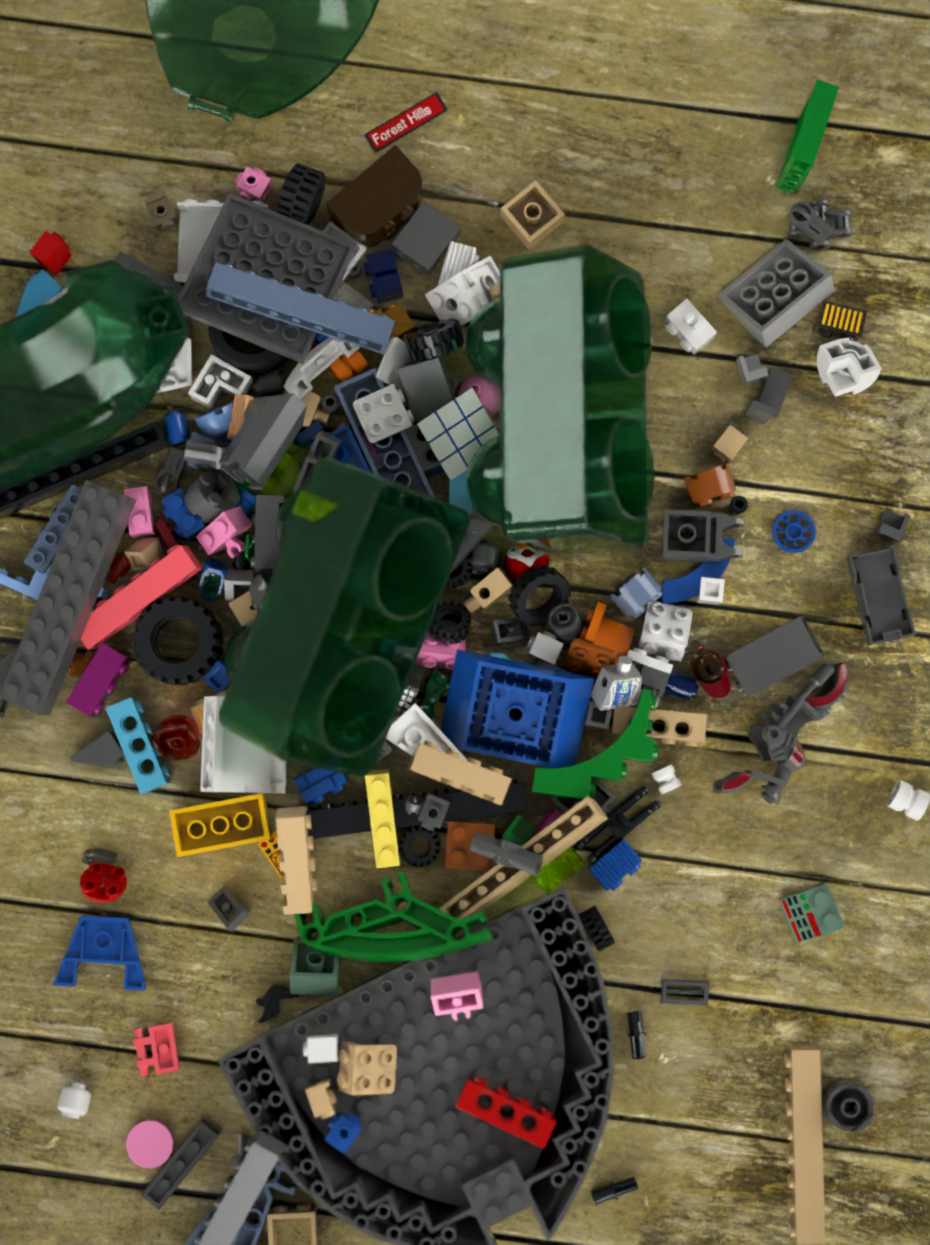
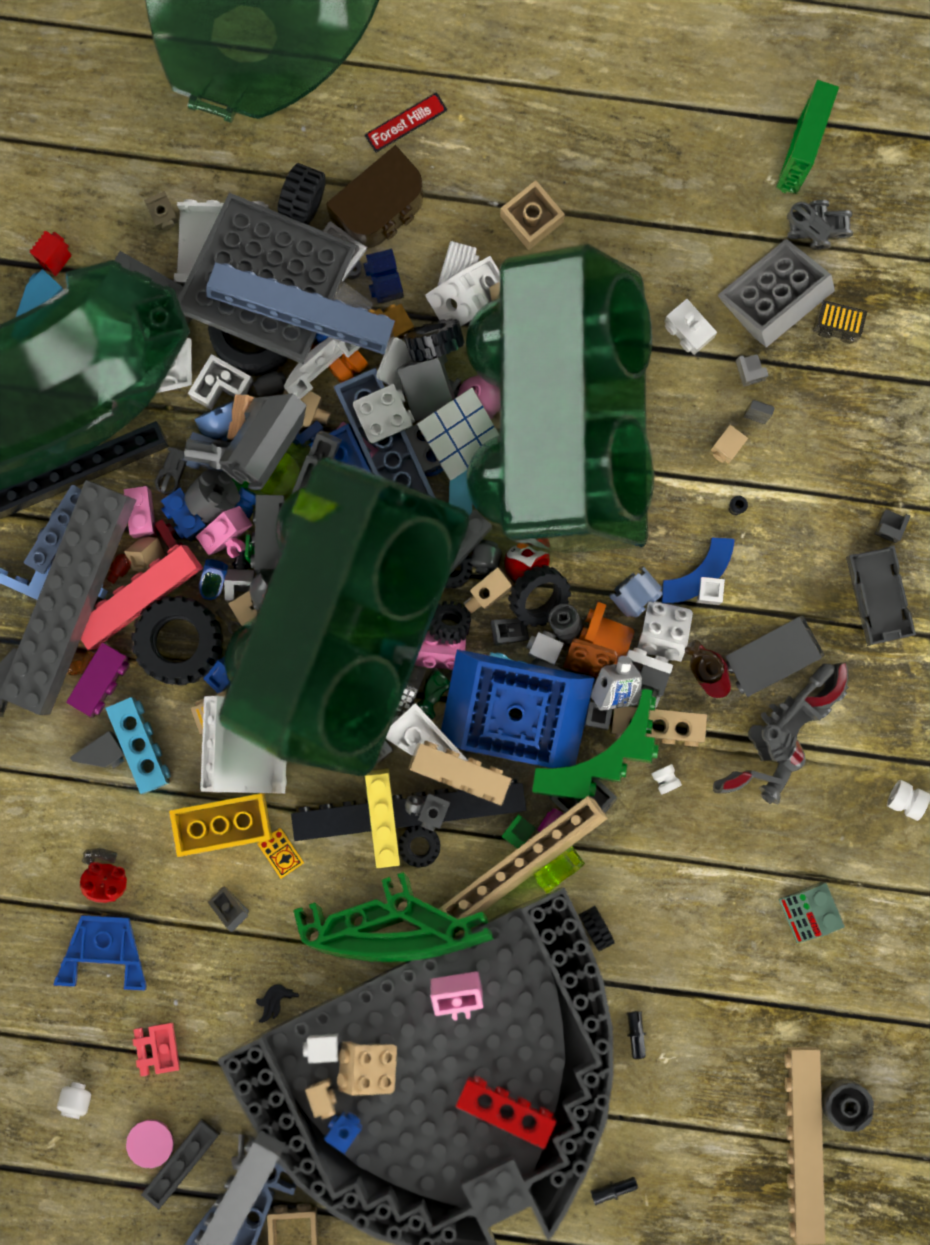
clear red cylinder [154,714,201,760] -> none
blue brick [162,411,190,446] -> none
bright pink brick [235,167,273,202] -> none
tan wedge [276,806,318,915] -> none
sand green slope [290,939,340,996] -> none
blue brick [293,757,348,805] -> none
dark grey pin [321,394,340,415] -> none
dark grey brick [392,201,461,276] -> none
dark orange brick [445,821,495,871] -> none
dark grey piece [470,832,543,876] -> none
black piece [576,786,661,864] -> none
blue brick [587,839,642,891] -> none
dark grey tile [661,979,709,1005] -> none
dark grey brick [662,509,744,562] -> none
clear blue brick [665,672,699,701] -> none
dark orange brick [684,464,736,508] -> none
dark grey tile [759,367,793,418] -> none
blue wheel [772,510,816,553] -> none
white brick [817,338,881,397] -> none

